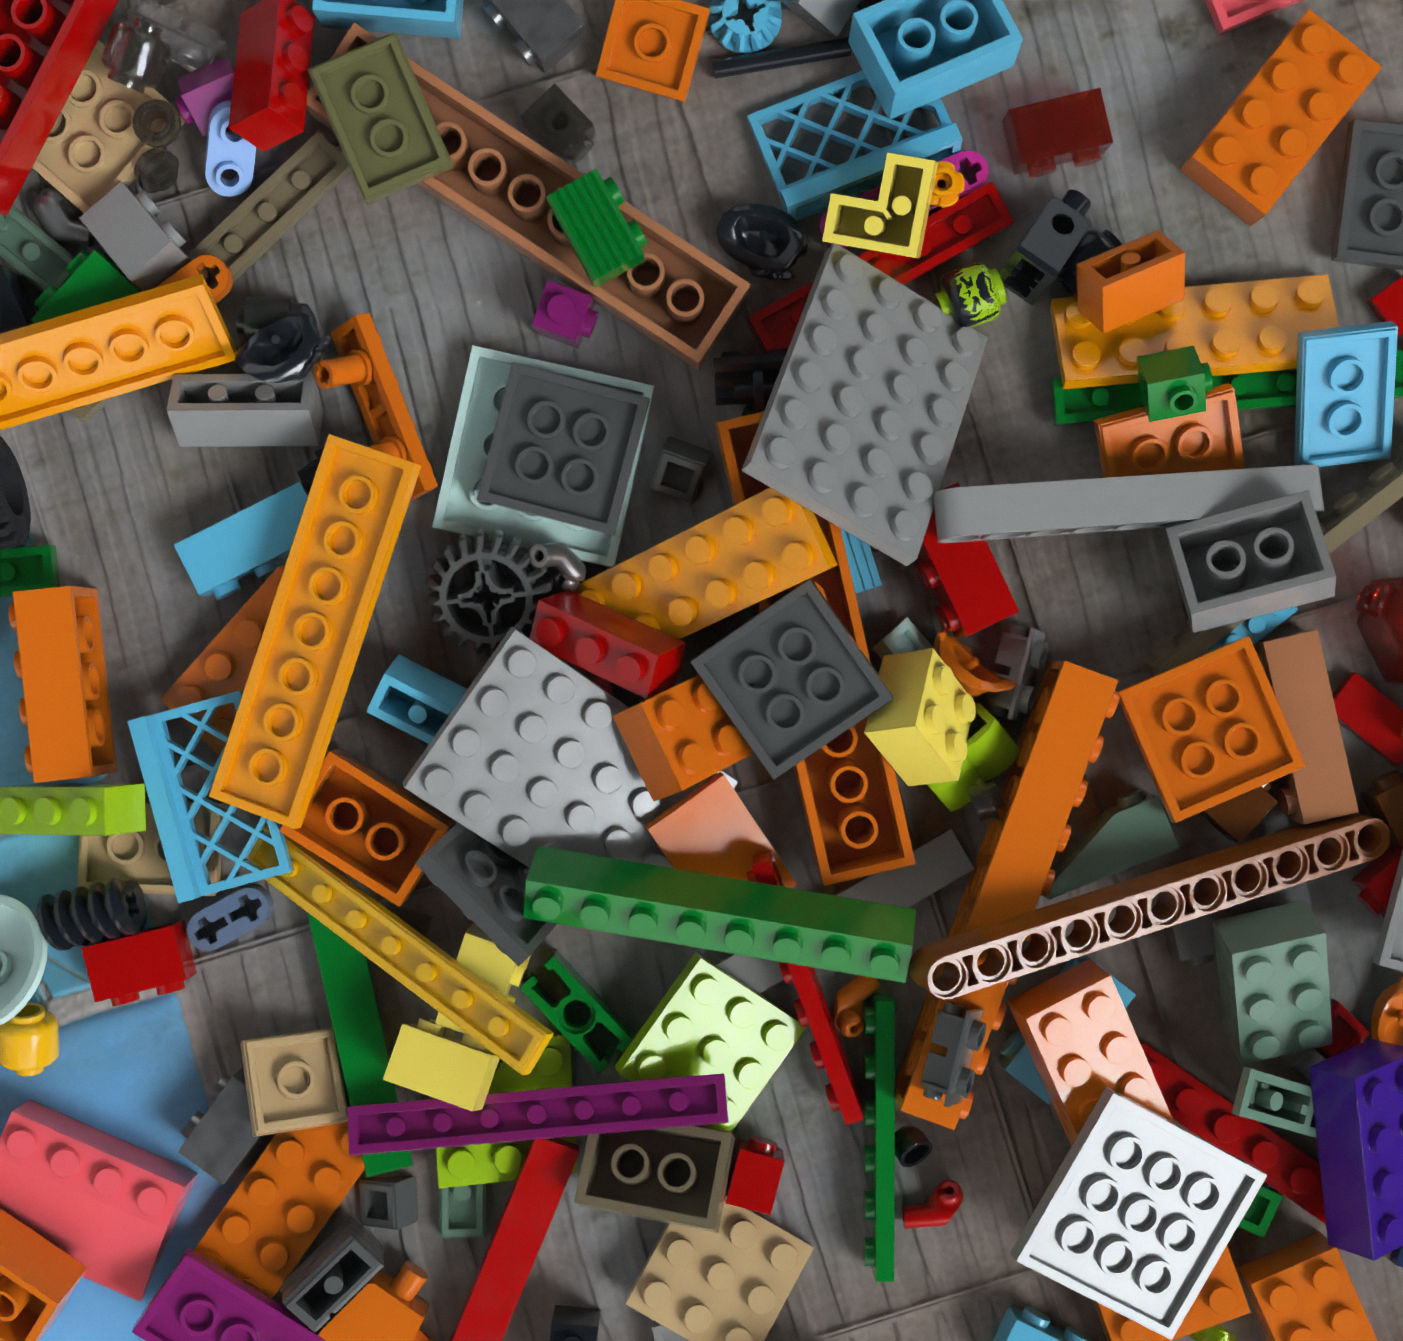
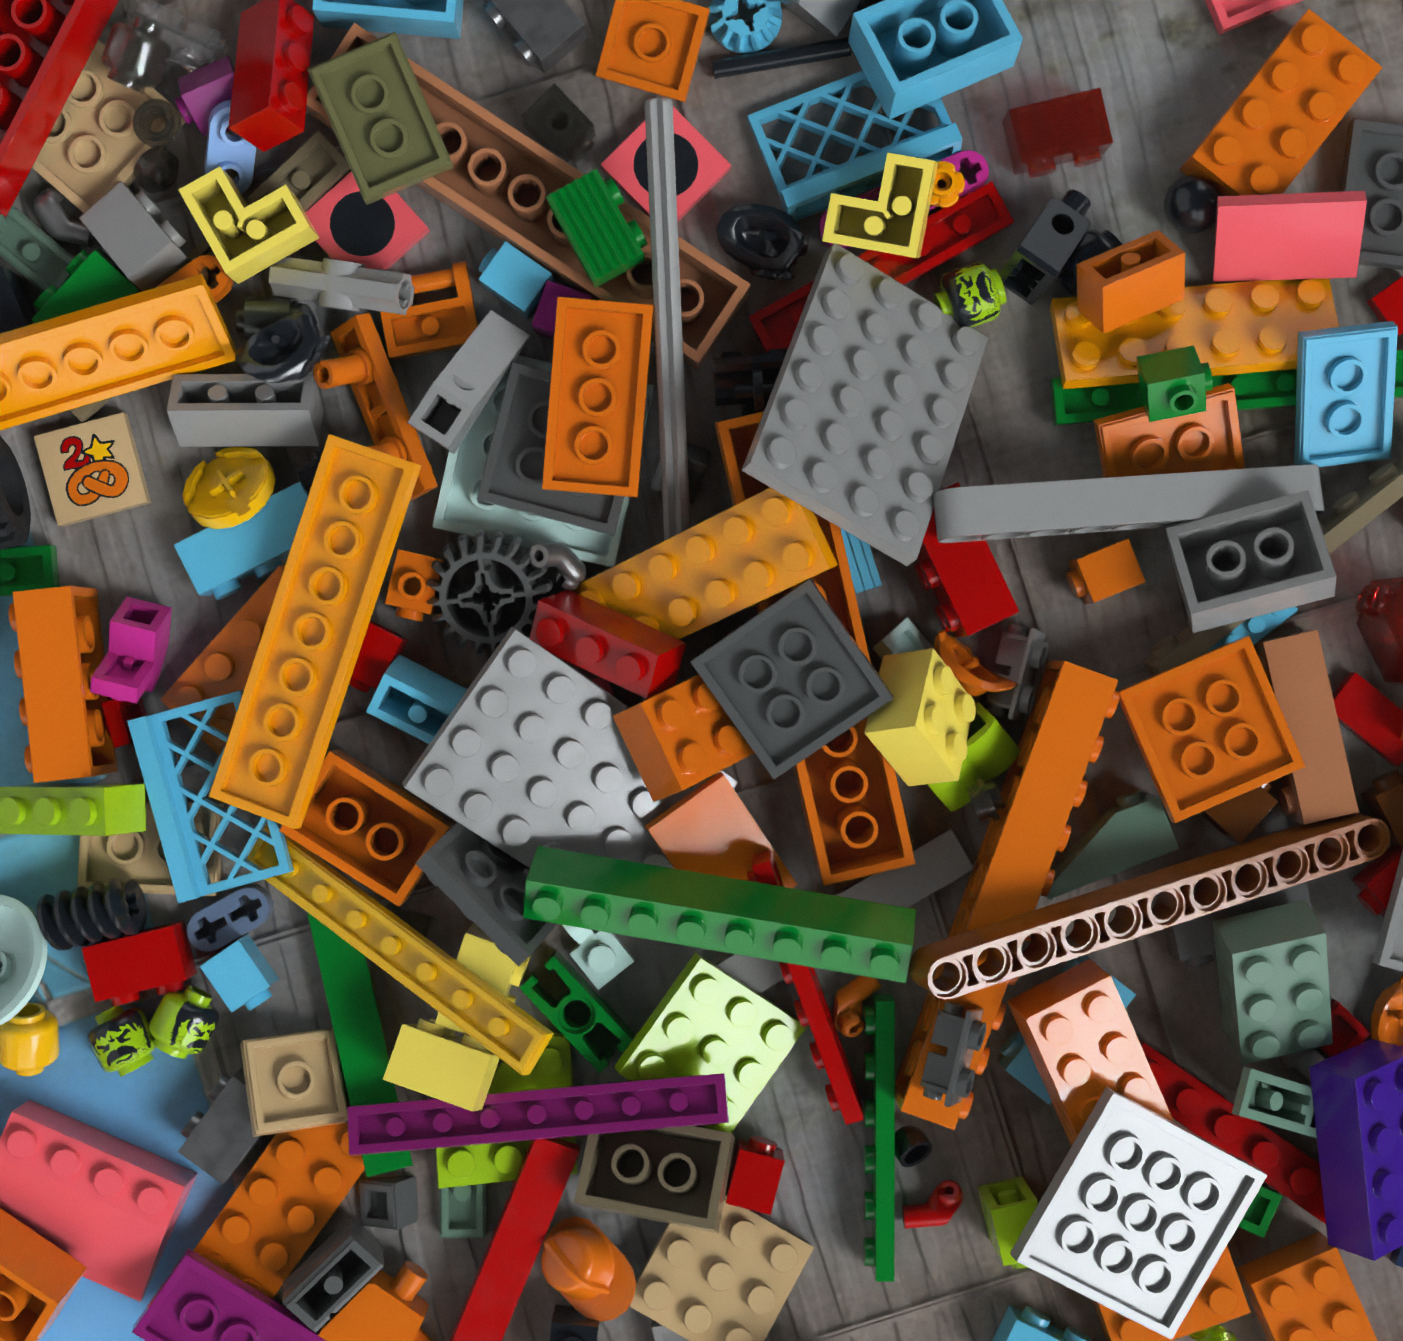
none -> tan tile [34,412,151,527]
none -> head [87,1005,156,1077]
none -> dark pink brick [90,597,172,704]
none -> red plate [101,697,147,748]
none -> lime head [149,985,219,1059]
none -> light yellow brick [178,166,320,284]
none -> yellow tile [182,446,276,529]
none -> medium azure brick [200,934,279,1013]
none -> light grey piece [268,257,415,315]
none -> tile [305,171,430,270]
none -> red brick [349,620,408,693]
none -> orange plate [380,261,479,360]
none -> orange brick [385,549,445,622]
none -> light grey slope [407,310,531,454]
none -> medium azure brick [478,241,554,319]
none -> orange piece [541,1216,636,1322]
none -> orange plate [542,297,654,498]
none -> light aqua plate [562,925,634,990]
none -> coral tile [600,106,732,222]
none -> light grey axle [645,98,690,541]
none -> lime brick [977,1176,1038,1269]
none -> orange brick [1066,538,1146,604]
none -> black piece [1164,175,1223,233]
none -> coral tile [1212,191,1367,282]

